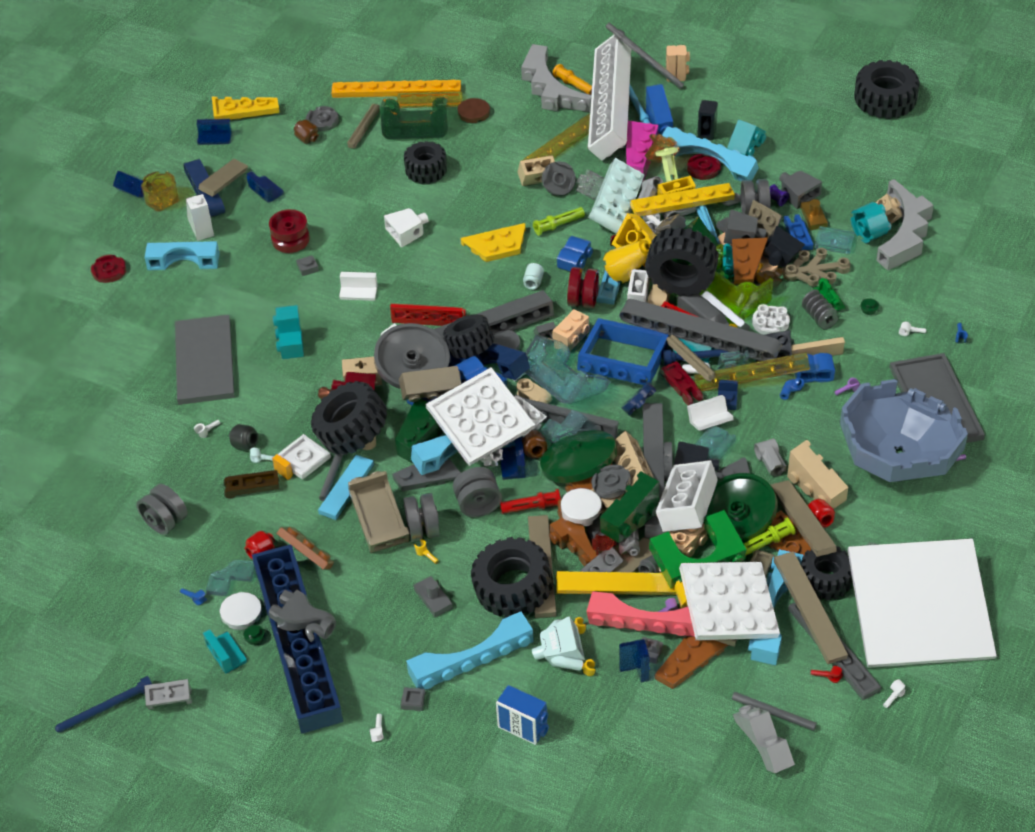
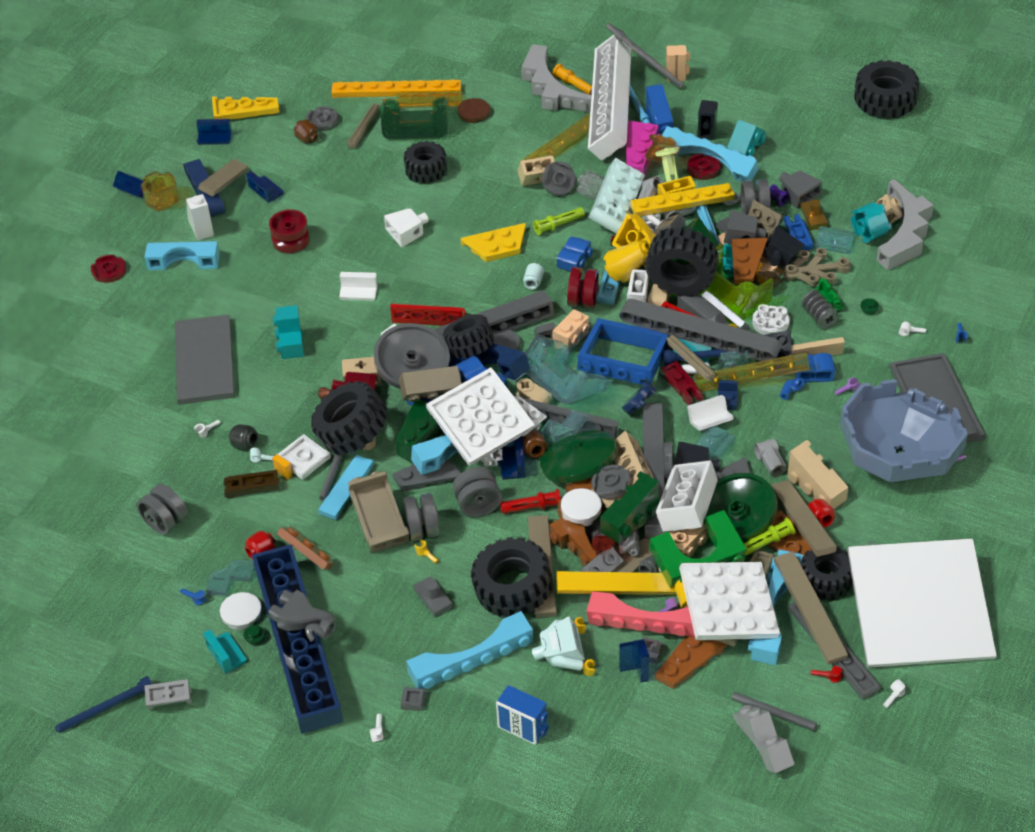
dark grey plate [296,255,319,276] -> none

